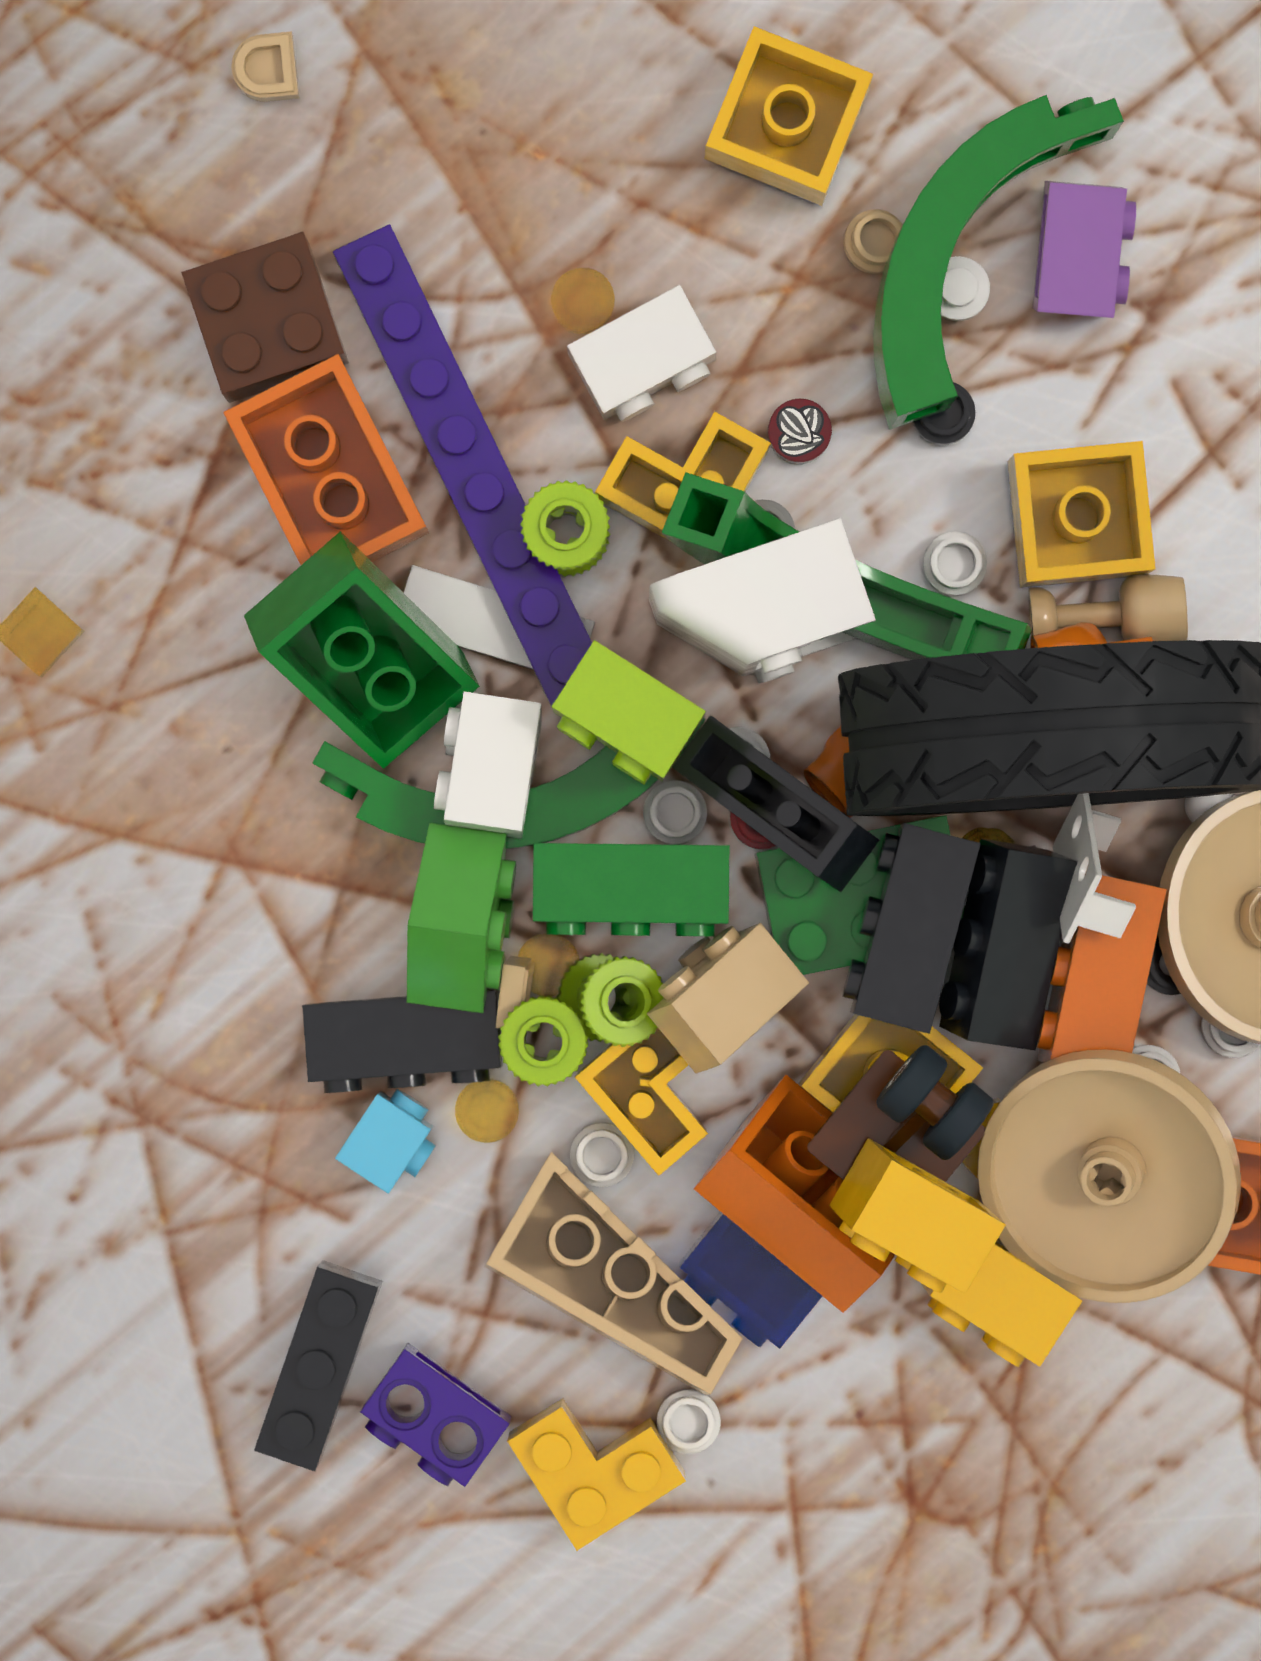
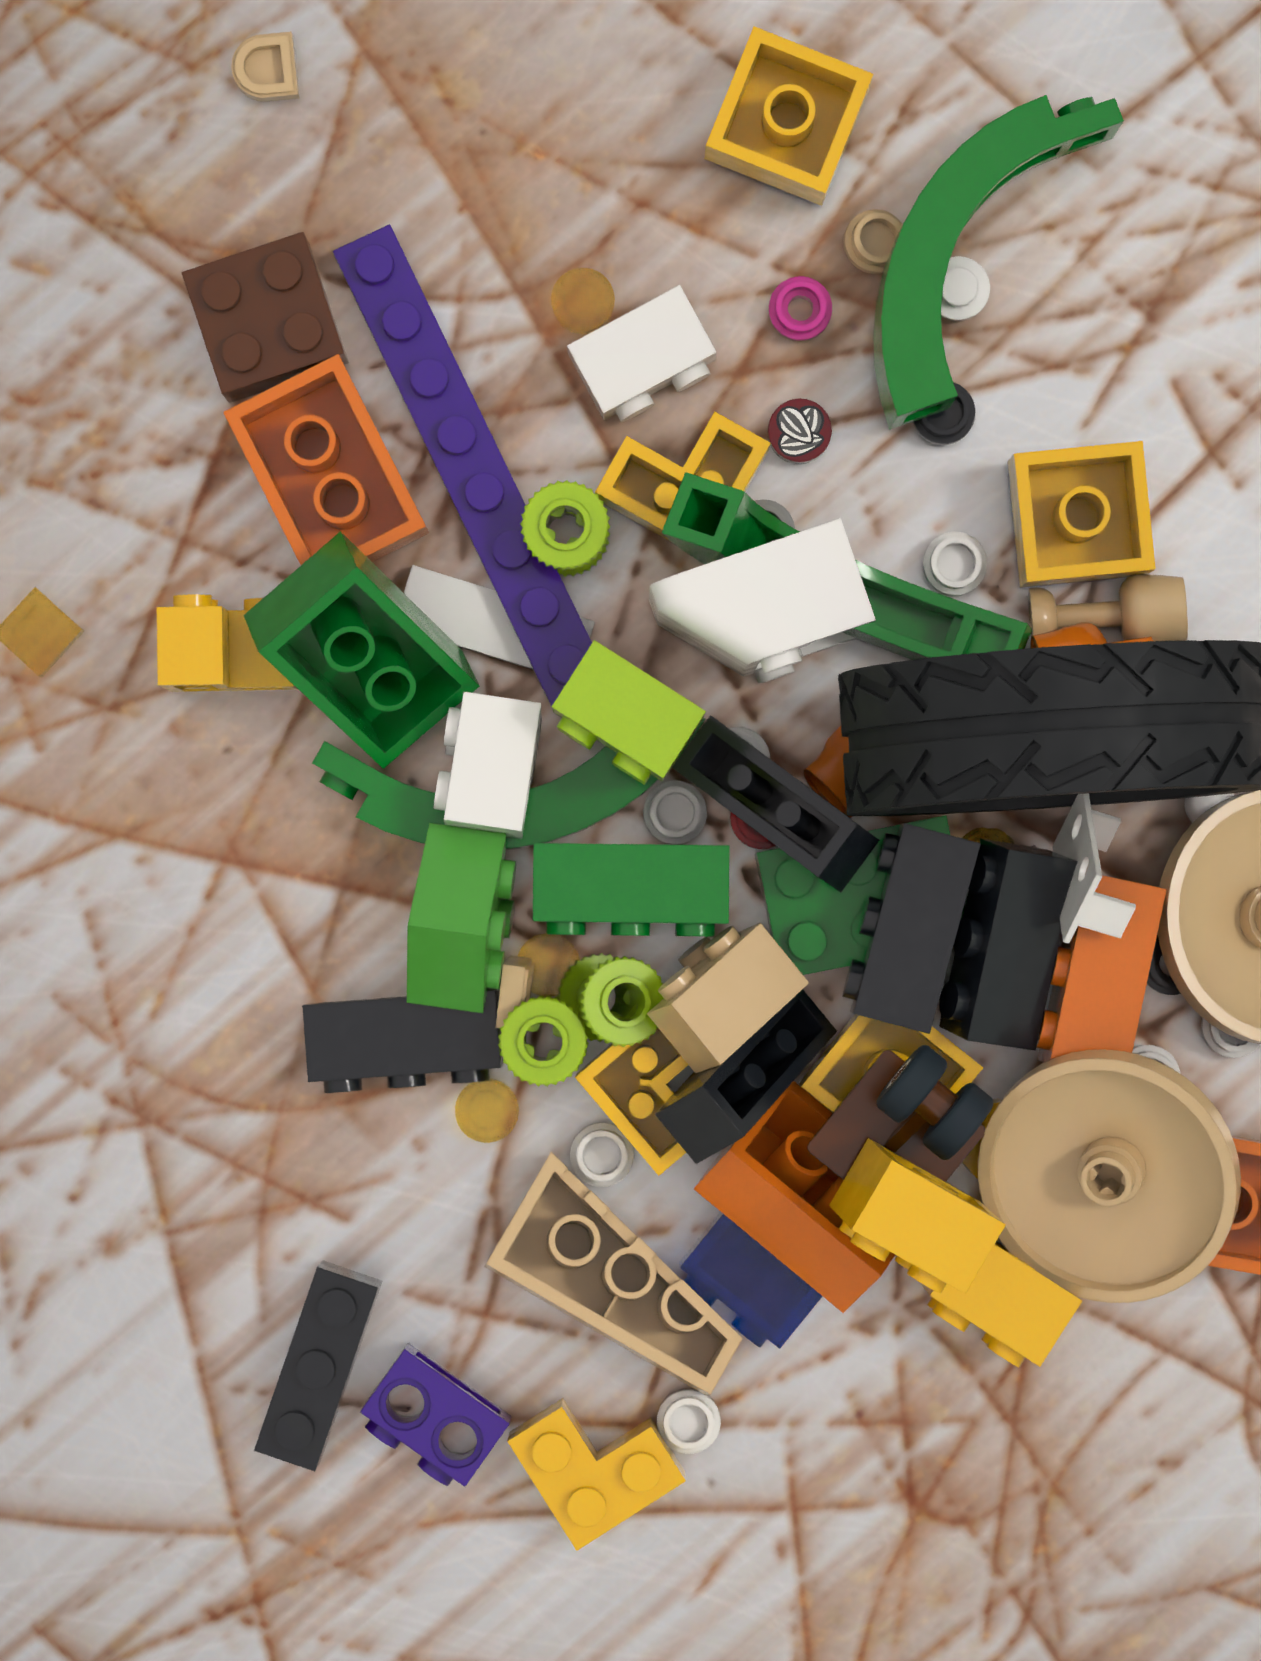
medium azure brick [335,1089,436,1194] -> none
medium lavender brick [1032,181,1136,318] -> none
none -> yellow brick [156,594,298,692]
none -> black brick [655,989,837,1164]
none -> dark pink plate [768,276,832,341]

